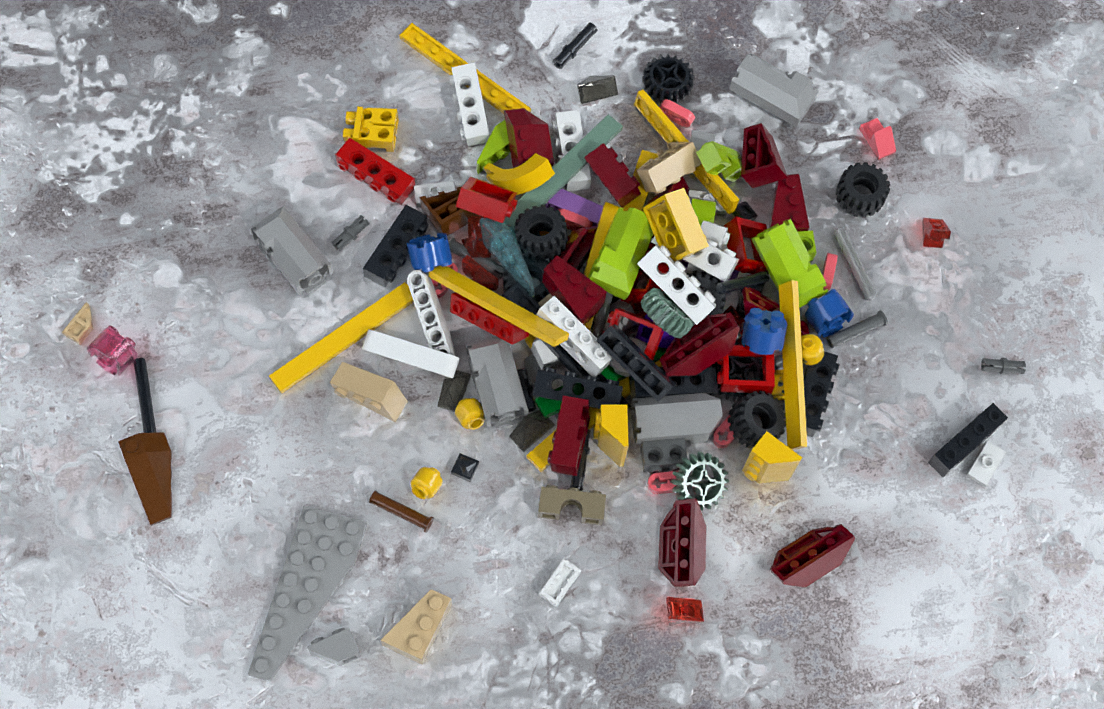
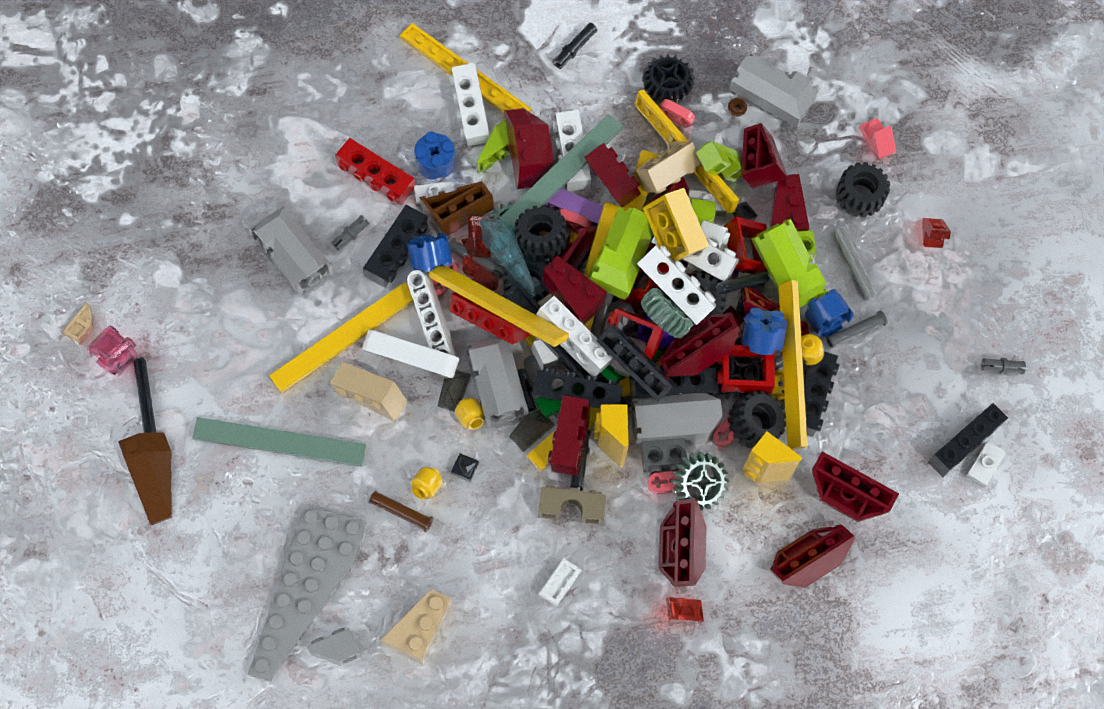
yellow hips [343,106,399,152] -> none
red window [456,176,518,223] -> none
yellow arch [483,153,555,195] -> none
clear smoke slope [577,75,618,104] -> none
coral beam [822,253,838,290] -> none
none -> sand green tile [192,417,366,466]
none -> blue brick [414,131,455,180]
none -> reddish brown plate [728,97,747,117]
none -> dark red wedge [812,451,899,522]

